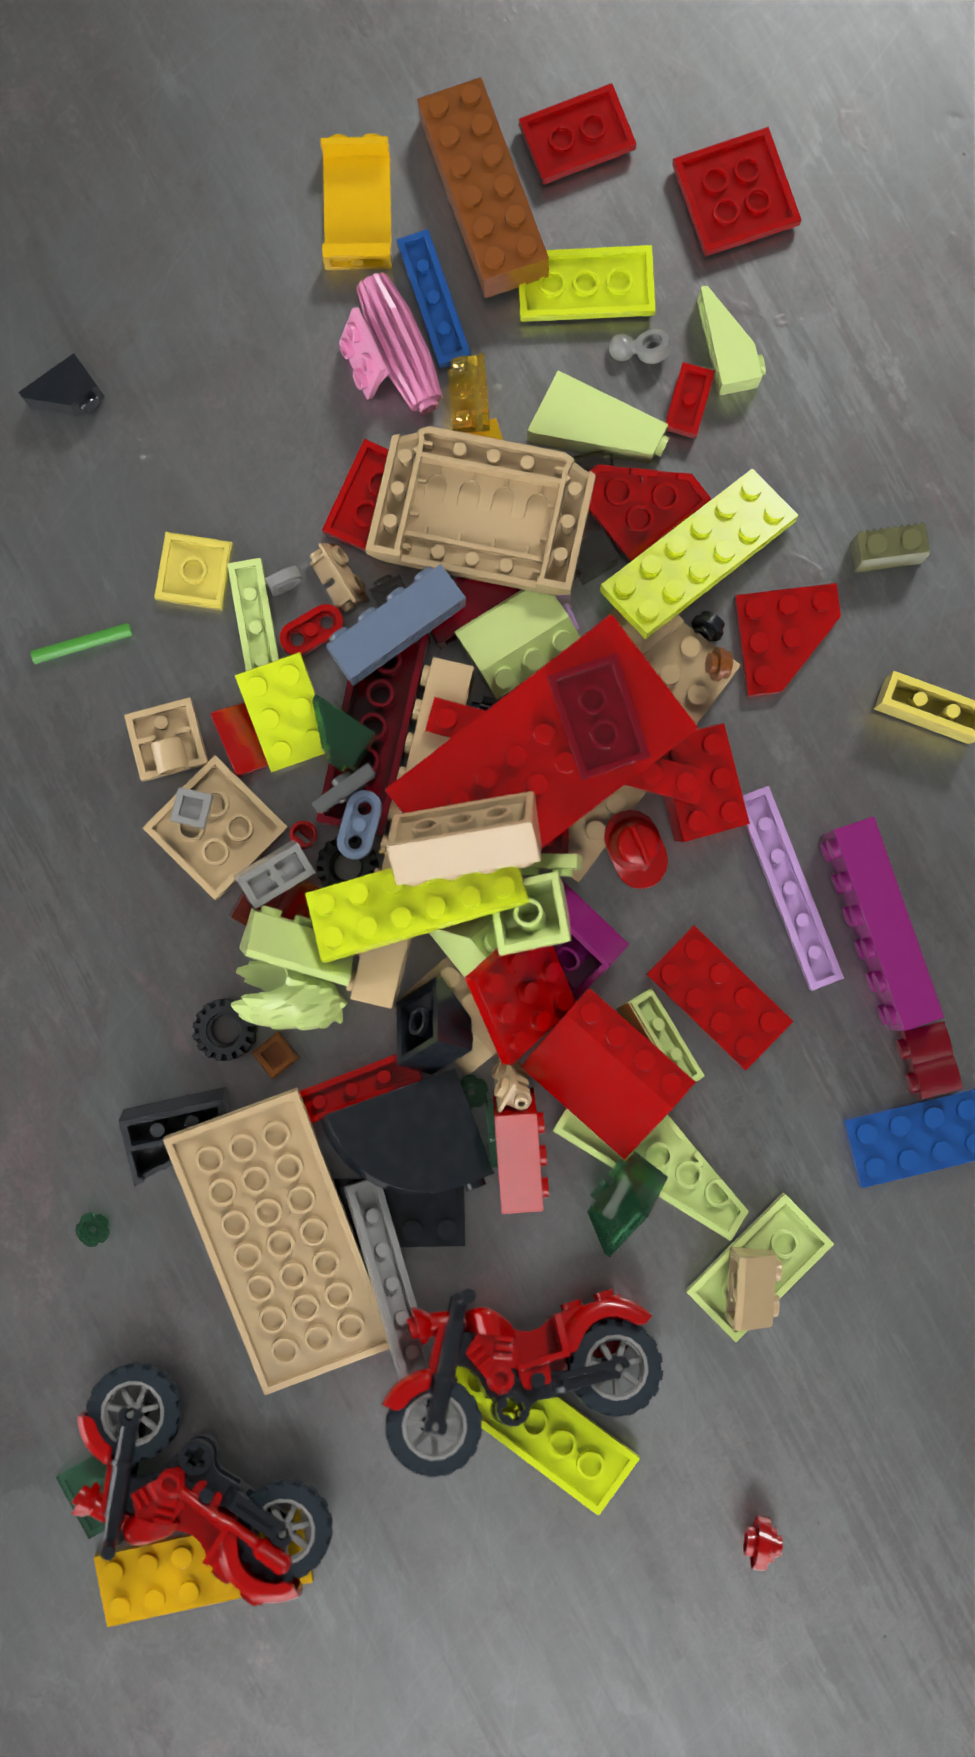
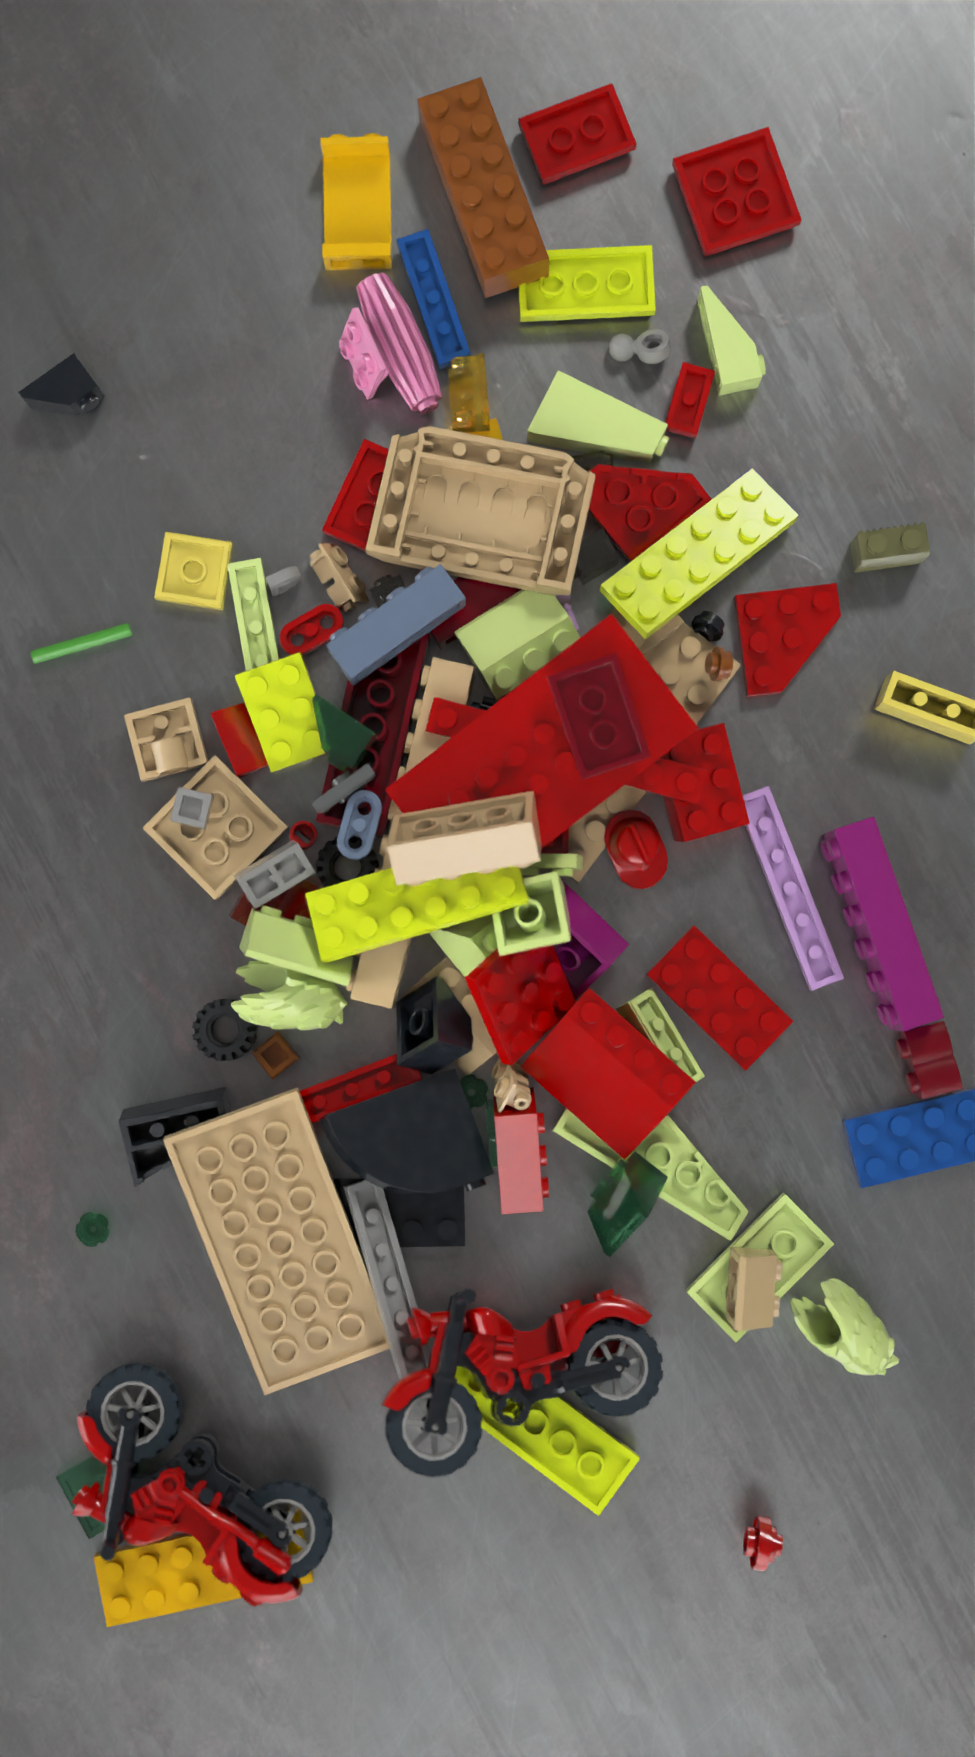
none -> yellowish green head [790,1278,899,1375]

